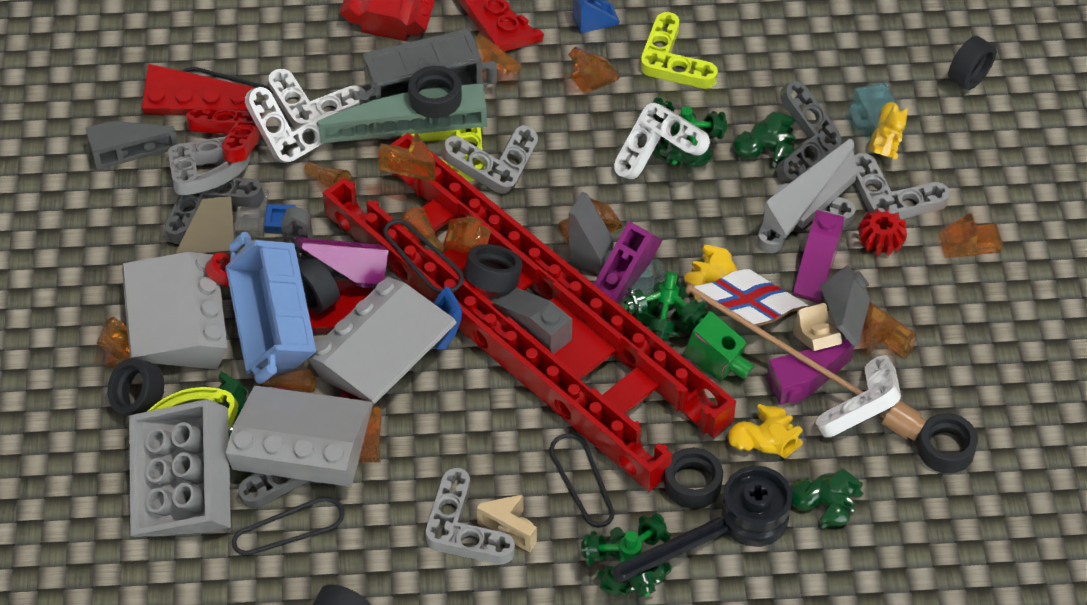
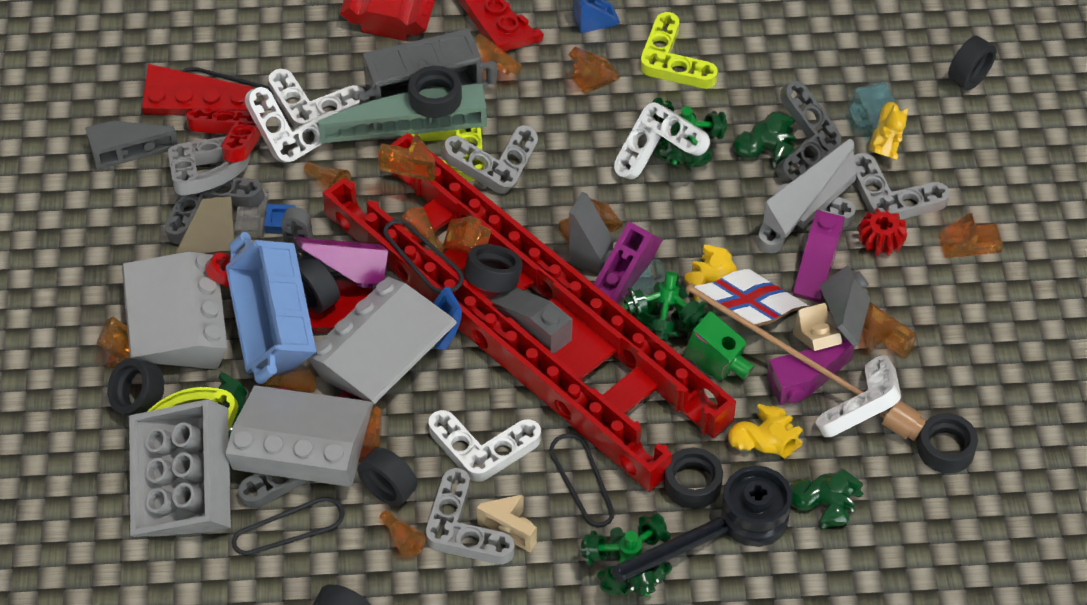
none -> black tyre [357,447,418,506]
none -> clear orange cone [380,510,426,558]
none -> white beam [429,410,541,482]

